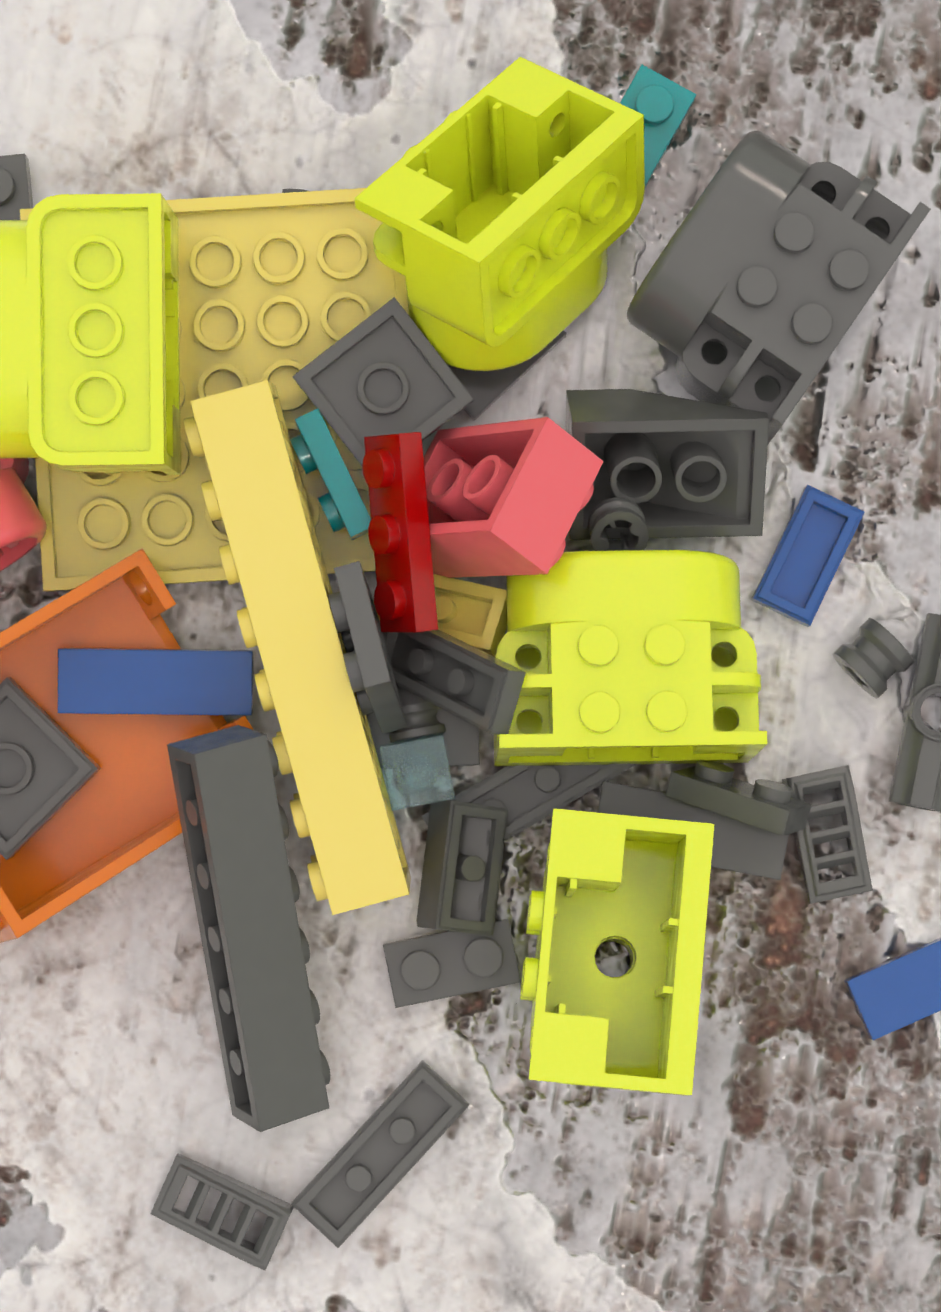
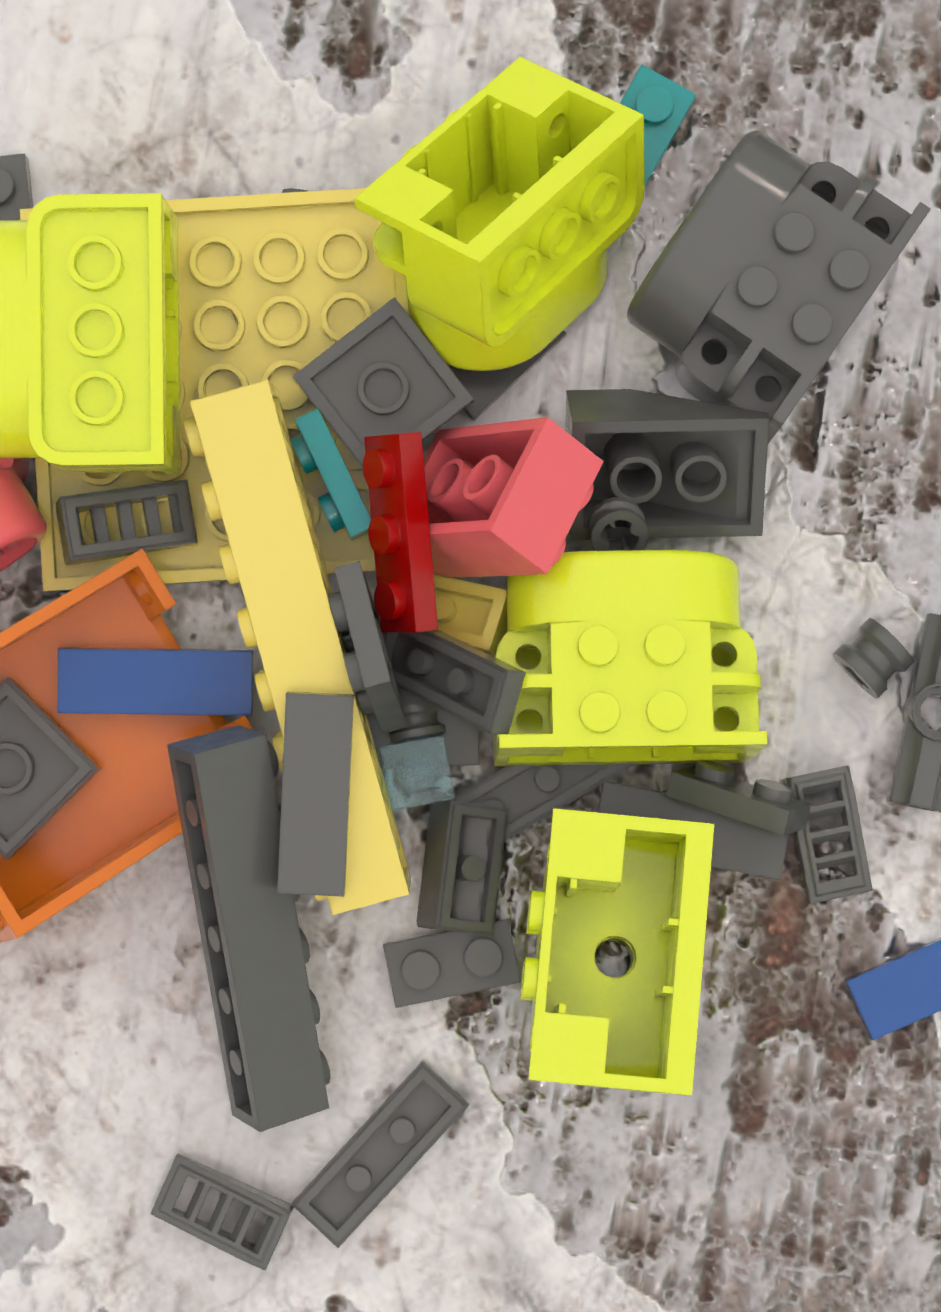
blue tile [751,485,865,627] -> none
none -> dark grey slope [56,479,198,565]
none -> dark grey tile [277,692,354,897]

